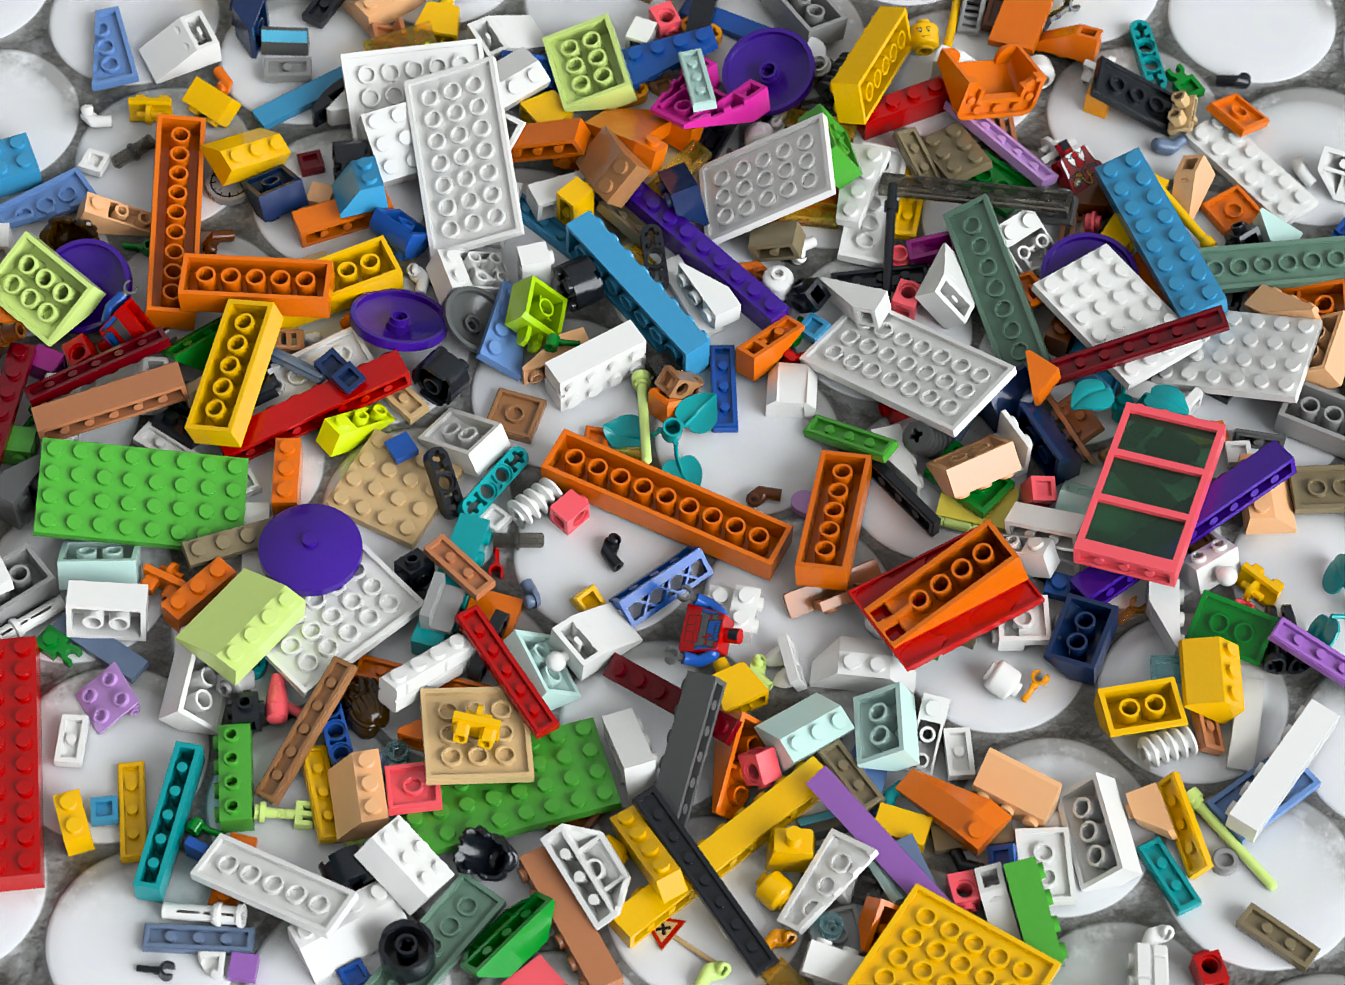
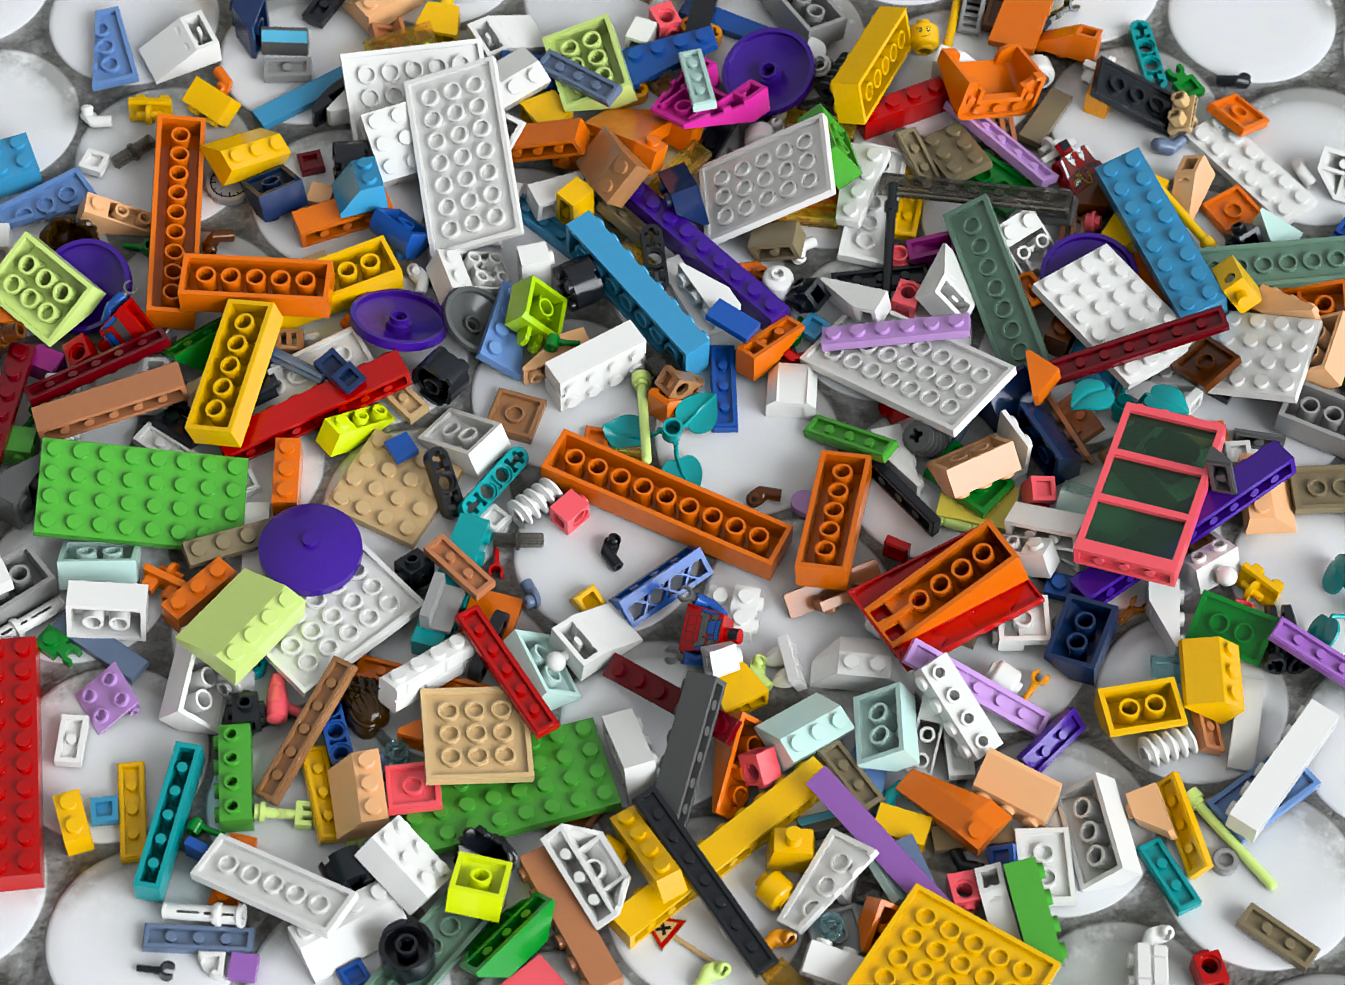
yellow hips [451,704,502,750] -> none
none -> neon yellow slope [445,851,513,923]
none -> sand blue tile [539,49,623,108]
none -> white slope [700,641,743,678]
none -> blue tile [705,298,760,344]
none -> lavender plate [821,313,971,352]
none -> red tile [882,535,911,563]
none -> lavender plate [902,638,1051,738]
none -> white brick [913,652,1003,763]
none -> dark purple plate [1016,707,1086,773]
none -> dark tan tile [1018,87,1073,149]
none -> reddish brown plate [1170,336,1242,394]
none -> dark grey slope [1206,446,1238,495]
none -> yellow torso [1212,255,1262,314]

